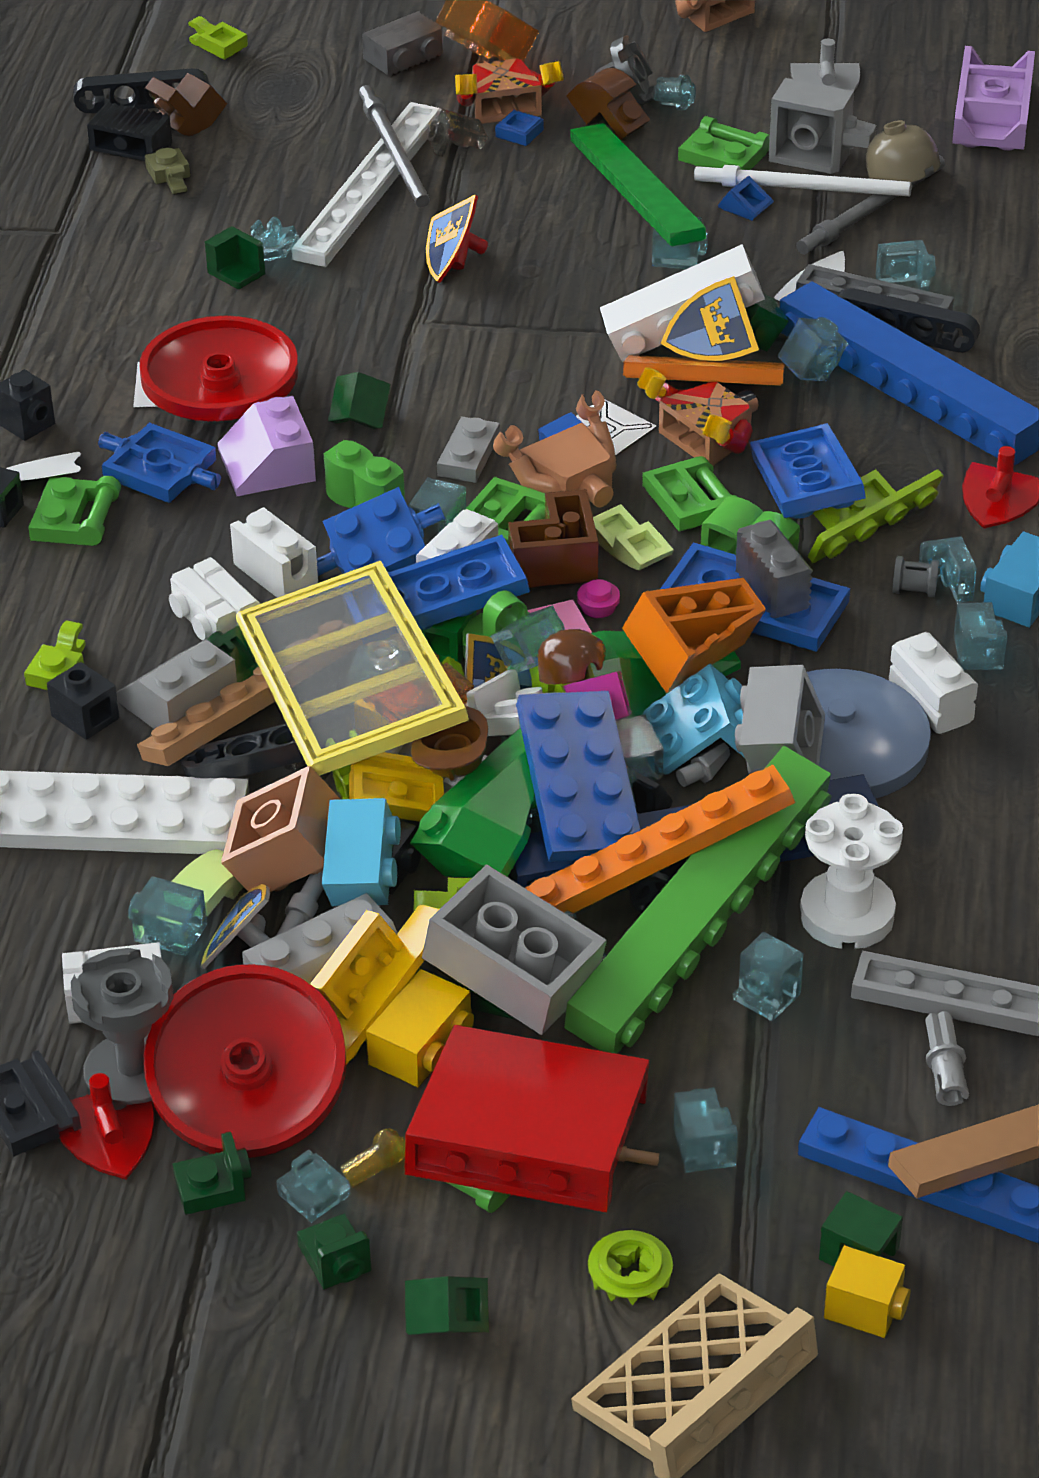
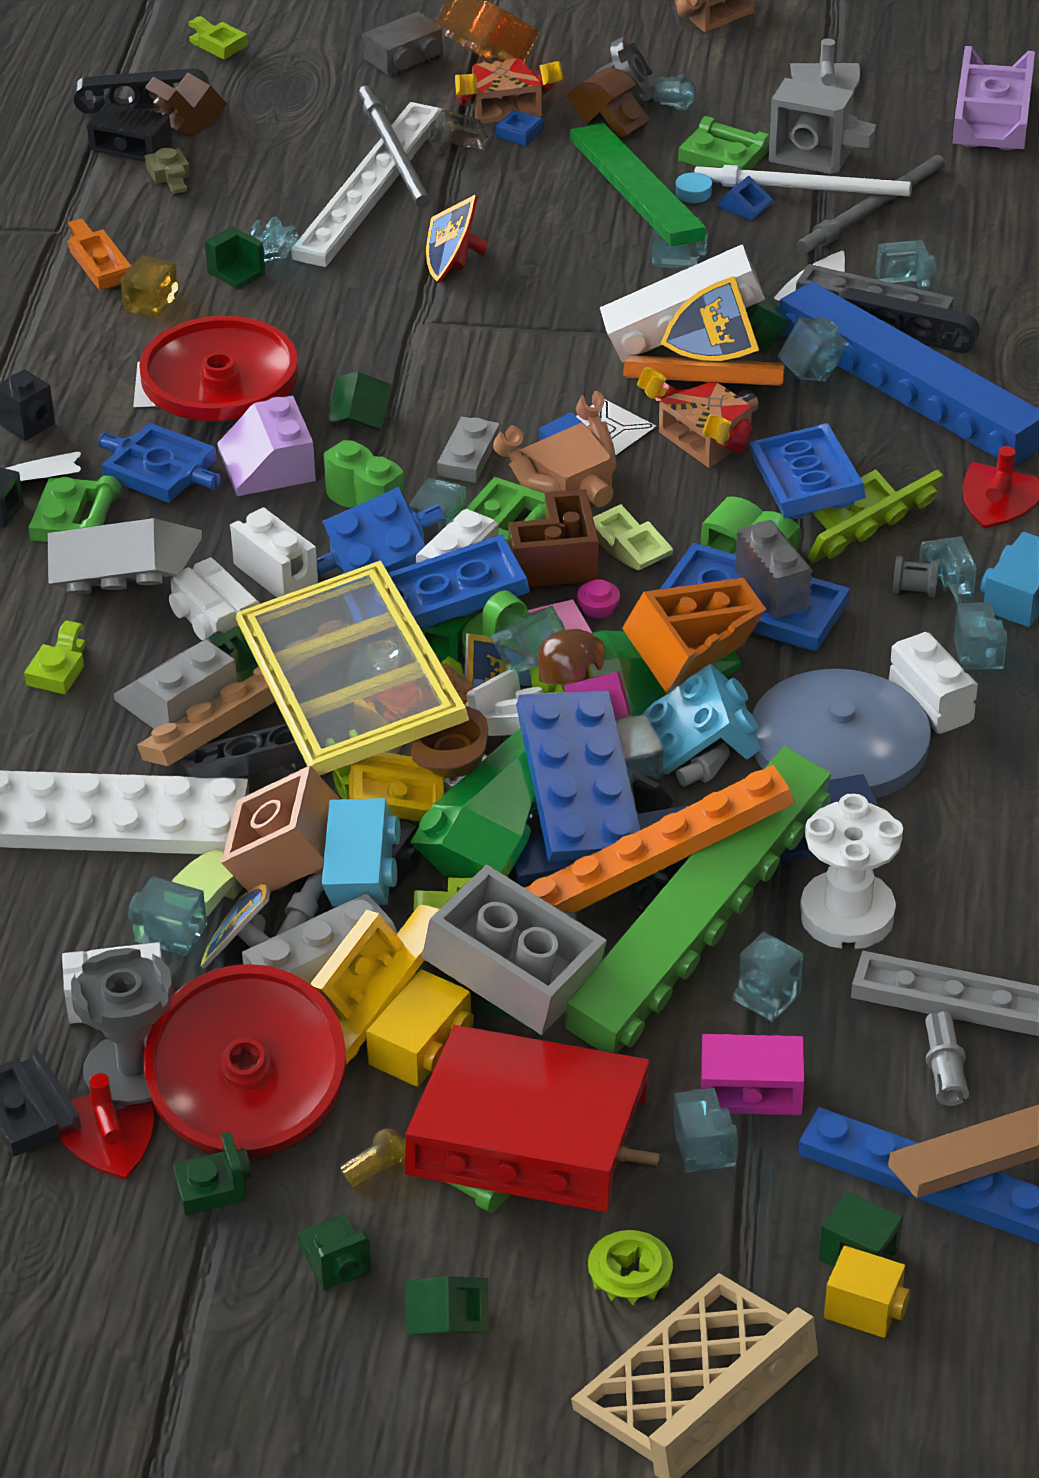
black brick [47,661,120,740] -> none
clear light blue tile [277,1150,350,1223] -> none
bright green plate [642,456,738,532] -> none
light grey brick [735,665,825,774] -> none
dark tan cylinder [866,120,941,182] -> none
none -> light grey slope [48,518,202,595]
none -> orange hinge [68,218,134,291]
none -> clear yellow brick [121,255,178,318]
none -> medium azure tile [675,172,712,204]
none -> dark pink brick [701,1034,804,1115]

